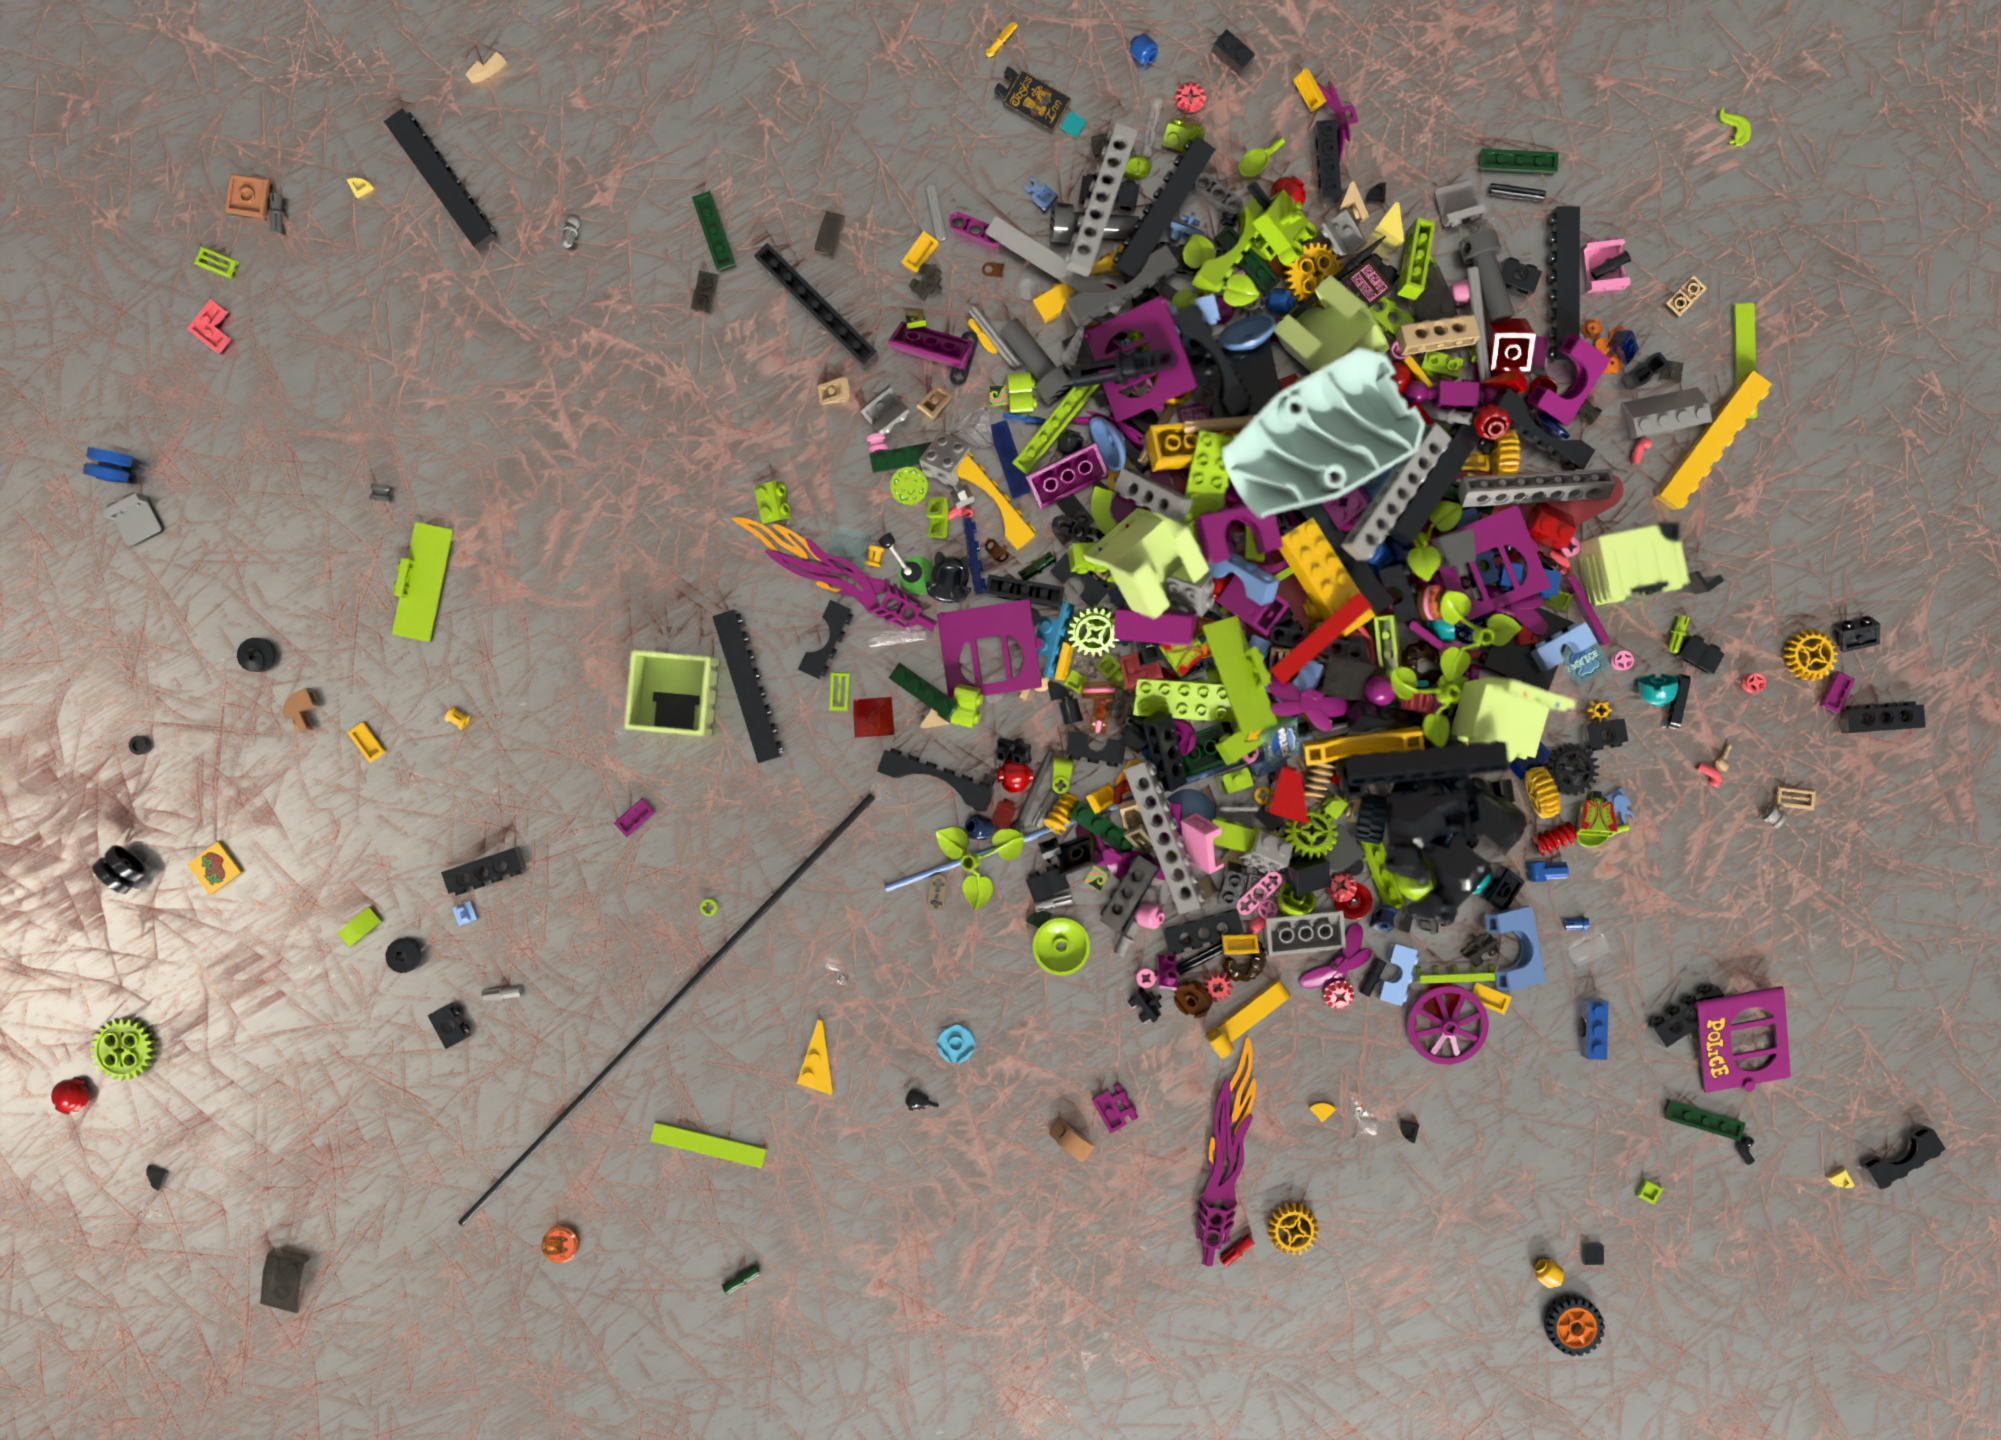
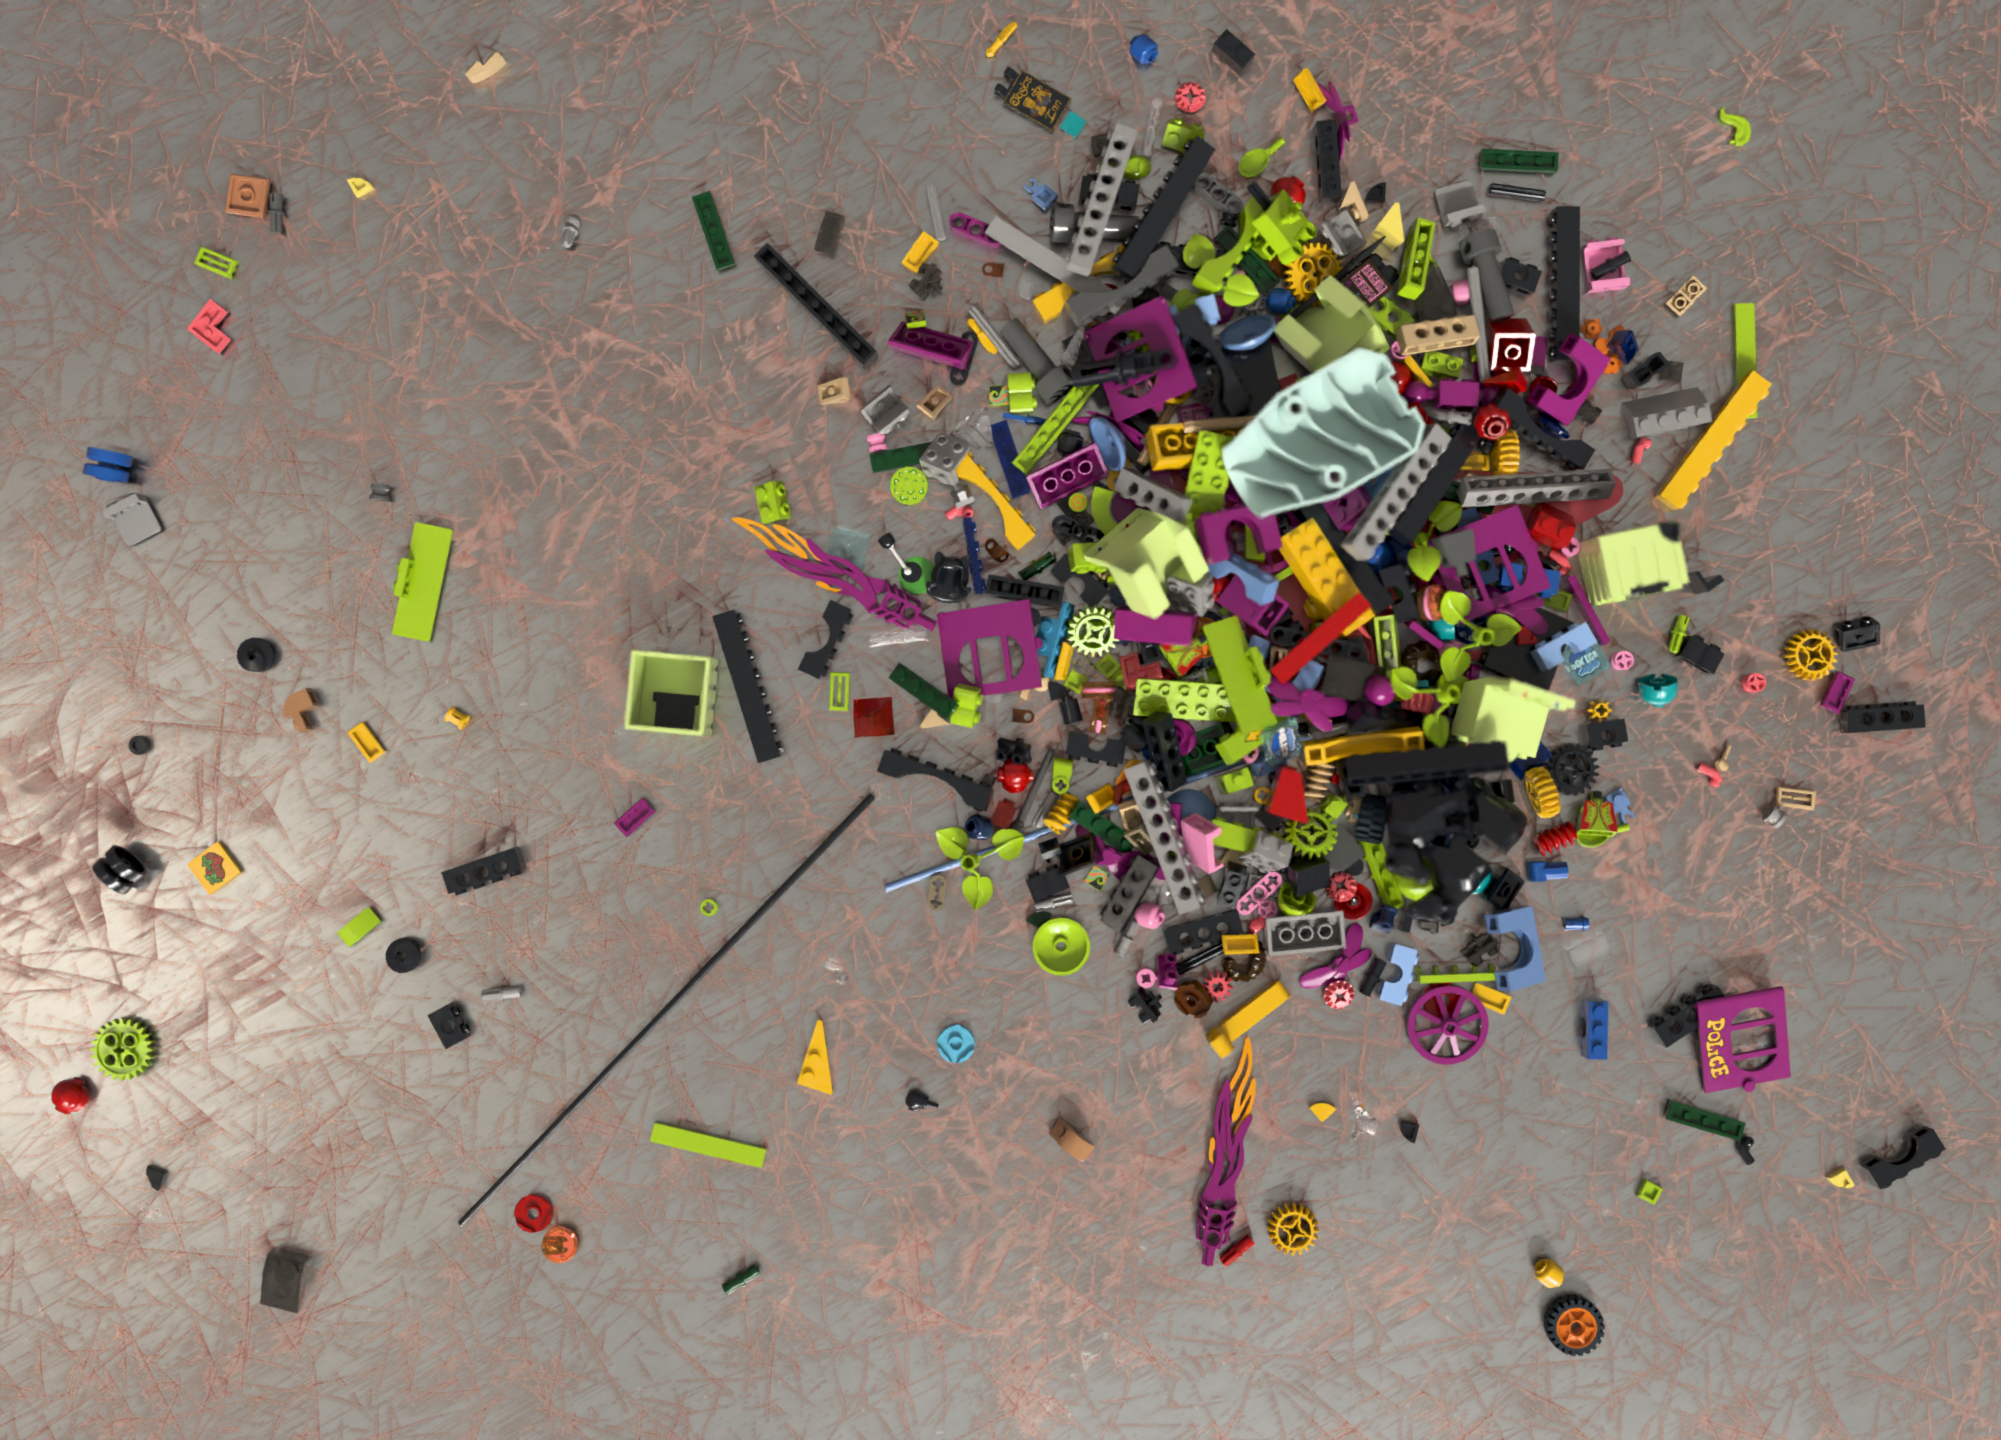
black brick [383,108,497,251] -> none
light blue tile [452,901,478,926] -> none
clear smoke slope [691,270,719,313] -> none
yellow bush [864,545,884,568] -> none
lime slope [926,497,948,539] -> none
magenta plate [1092,1083,1138,1134] -> none
medium blue hips [1170,212,1205,244] -> none
black tile [1583,1244,1604,1265] -> none
black beam [1666,674,1691,730] -> none
none -> red tile [514,1193,554,1233]
none -> reddish brown piece [1012,708,1034,724]
none -> lime tile [1069,493,1088,513]

